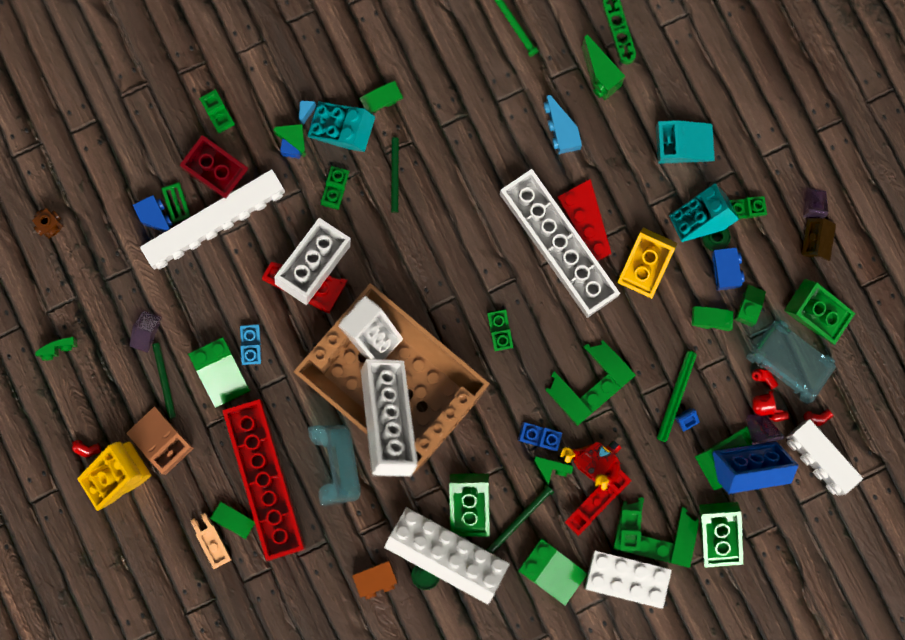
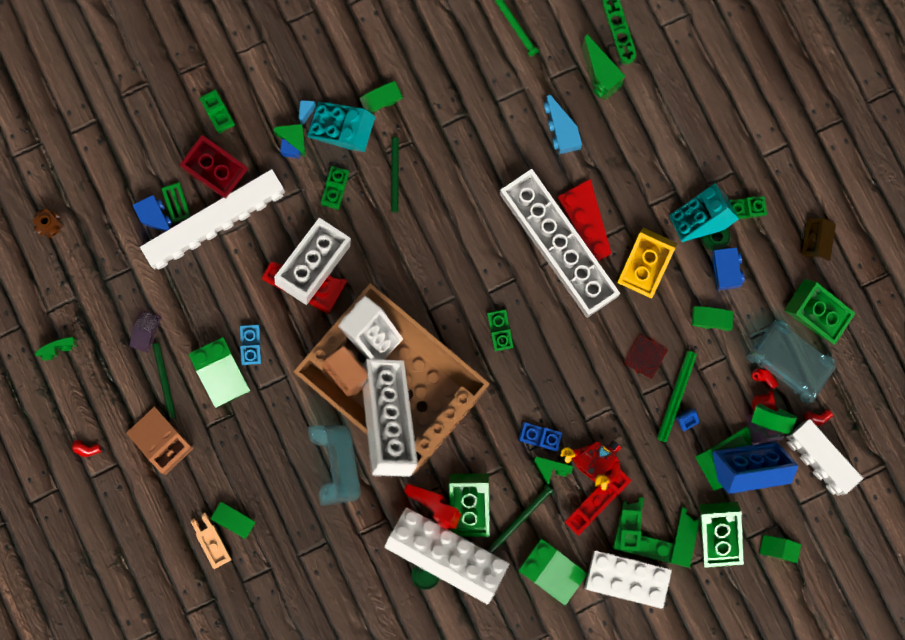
yellow brick [77,442,151,511] -> none
red brick [222,399,306,561] -> none
dark orange brick [352,561,398,600] -> none
green wedge [545,340,636,426] -> none
teal slope [656,121,715,164] -> none
green slope [734,284,766,327] -> none
clear purple slope [803,188,829,218] -> none
none -> nougat slope [322,346,369,396]
none -> red slope [404,484,461,529]
none -> clear red piece [624,334,668,379]
none -> green slope [751,403,797,434]
none -> green slope [759,535,802,563]

